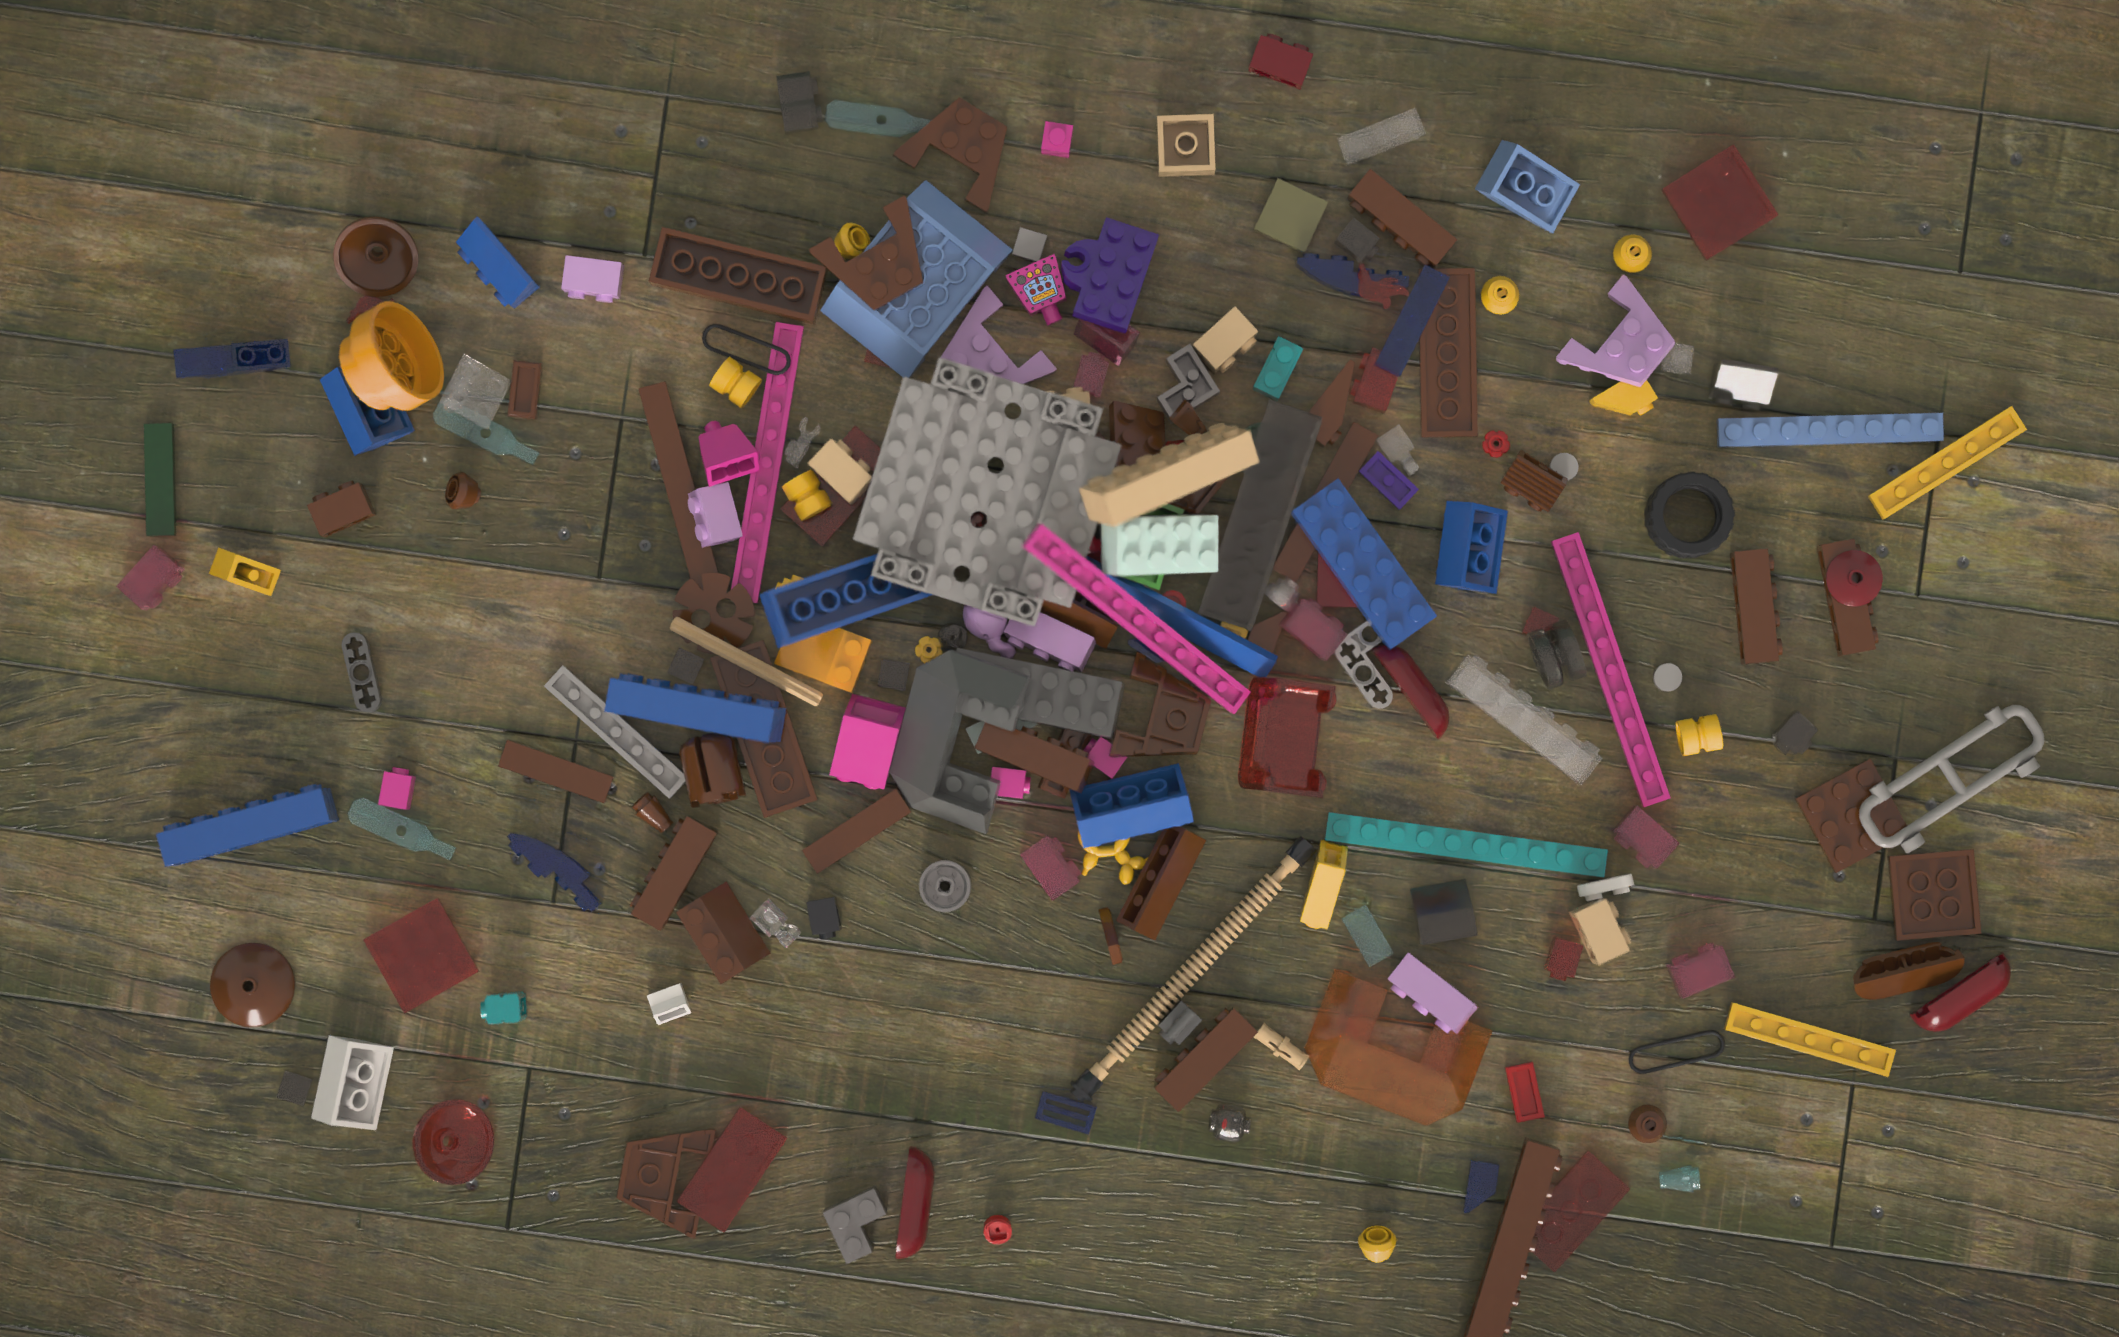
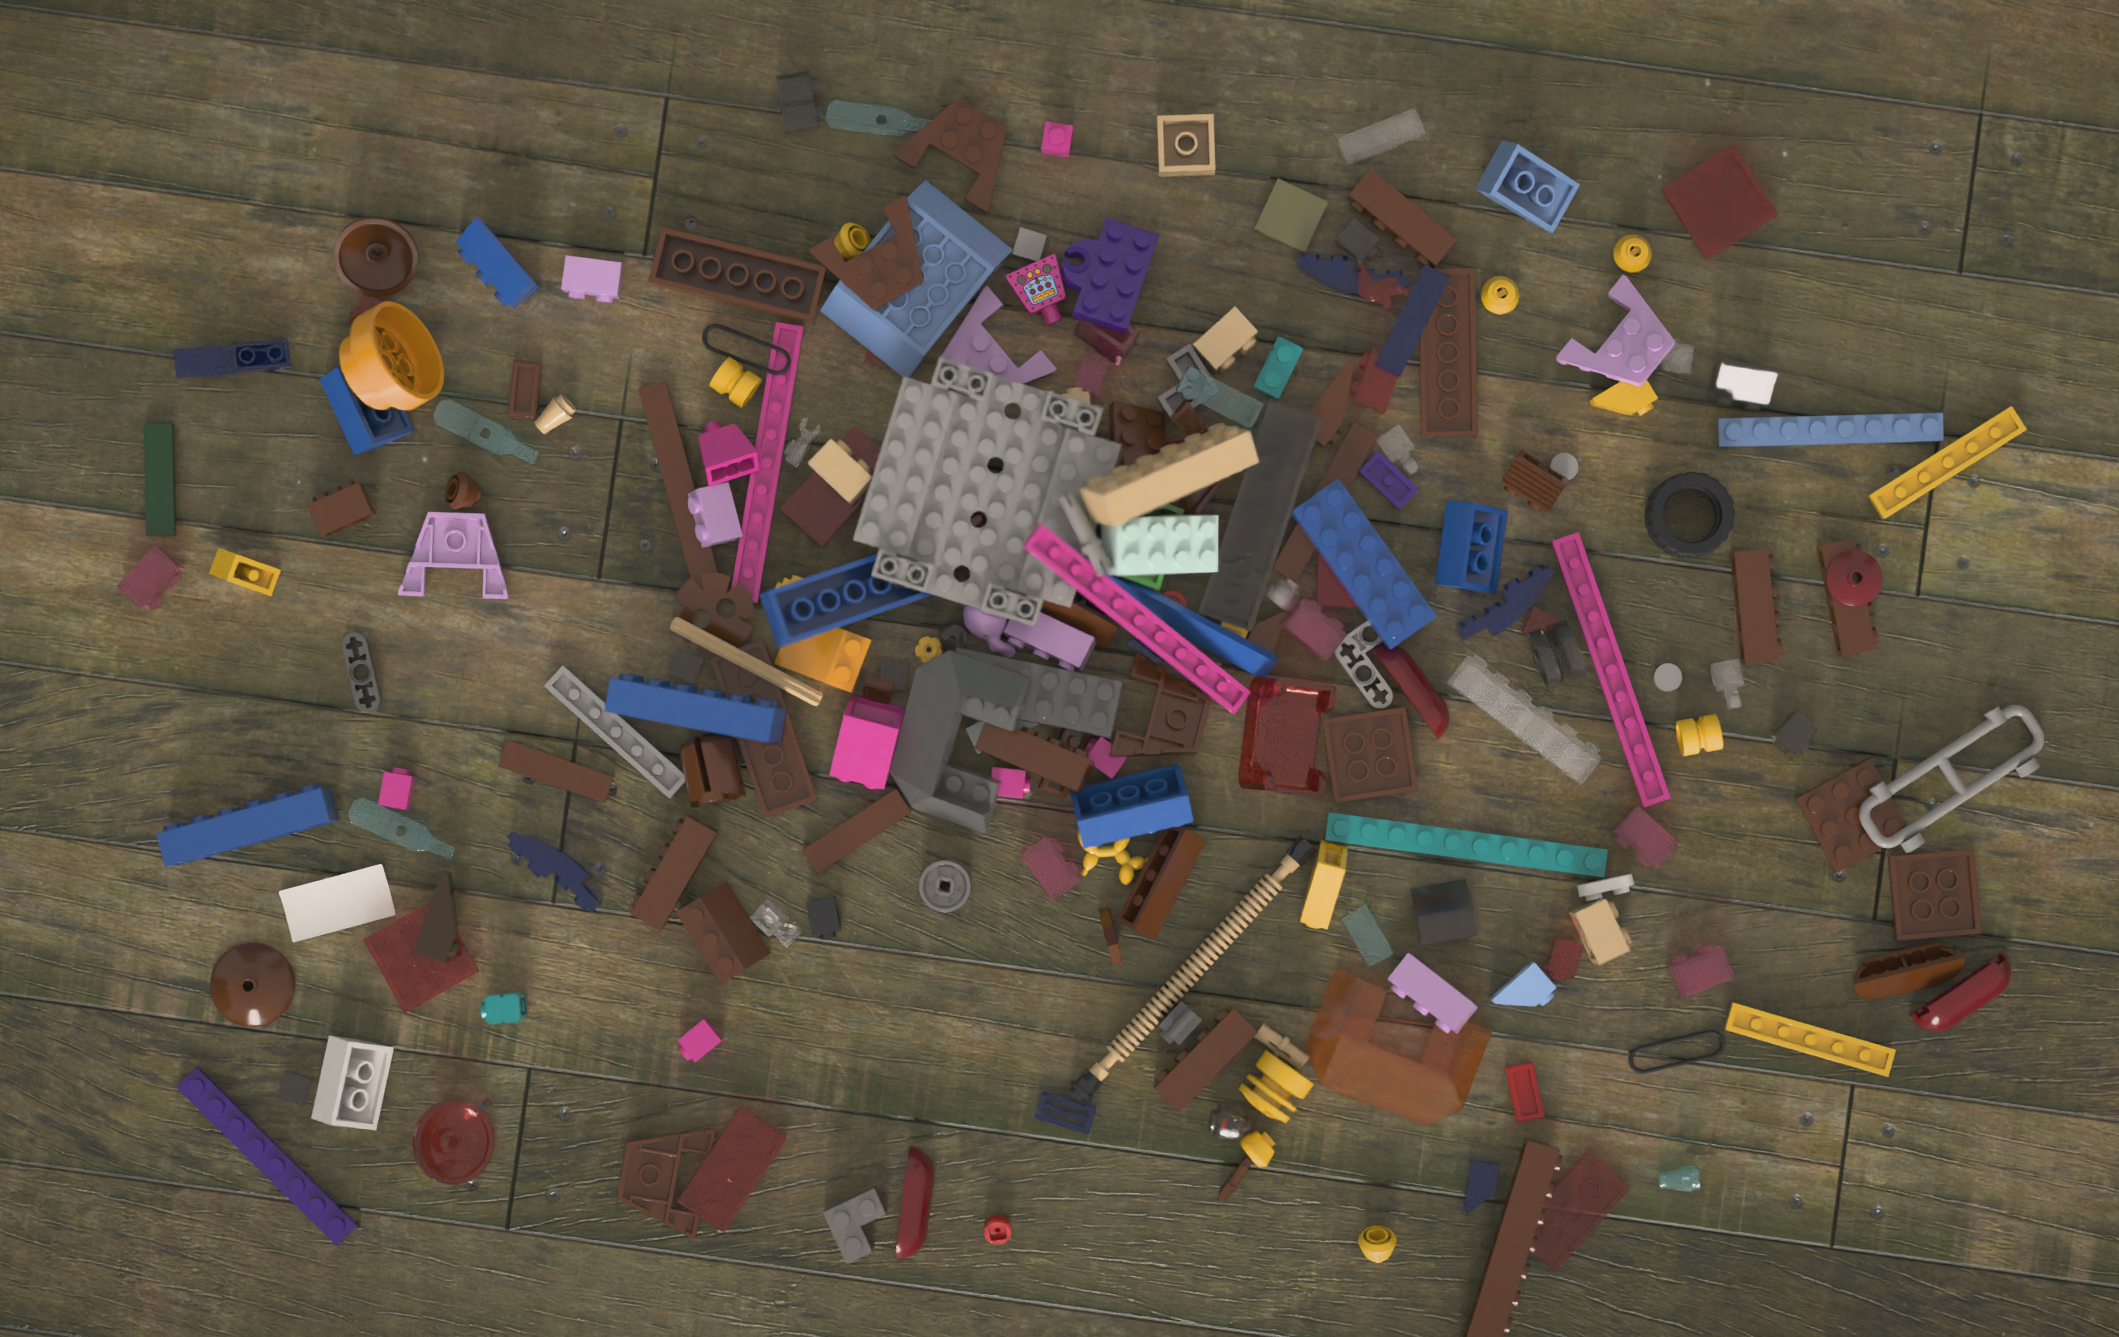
clear hinge [439,354,511,430] -> none
reddish brown cone [632,792,673,833] -> none
white piece [647,983,691,1025] -> none
yellow wheel [782,469,833,522] -> none
dark red brick [1248,33,1313,90] -> none
red plate [1482,430,1510,458] -> none
reddish brown cone [1628,1105,1667,1143] -> none
none -> dark purple plate [176,1067,358,1246]
none -> white sticker [279,864,396,942]
none -> lavender wing [398,512,509,599]
none -> dark brown slope [413,871,461,963]
none -> tan cone [534,394,576,434]
none -> dark pink brick [677,1018,724,1062]
none -> reddish brown tile [862,675,894,705]
none -> light grey pin [1058,492,1114,576]
none -> clear light blue piece [1175,365,1264,429]
none -> reddish brown piece [1217,1157,1252,1202]
none -> yellow wheel [1238,1050,1314,1123]
none -> yellow cone [1239,1131,1275,1167]
none -> reddish brown plate [1322,707,1418,803]
none -> clear blue slope [1456,565,1554,641]
none -> light blue slope [1489,961,1557,1006]
none -> clear plate [1709,658,1745,710]

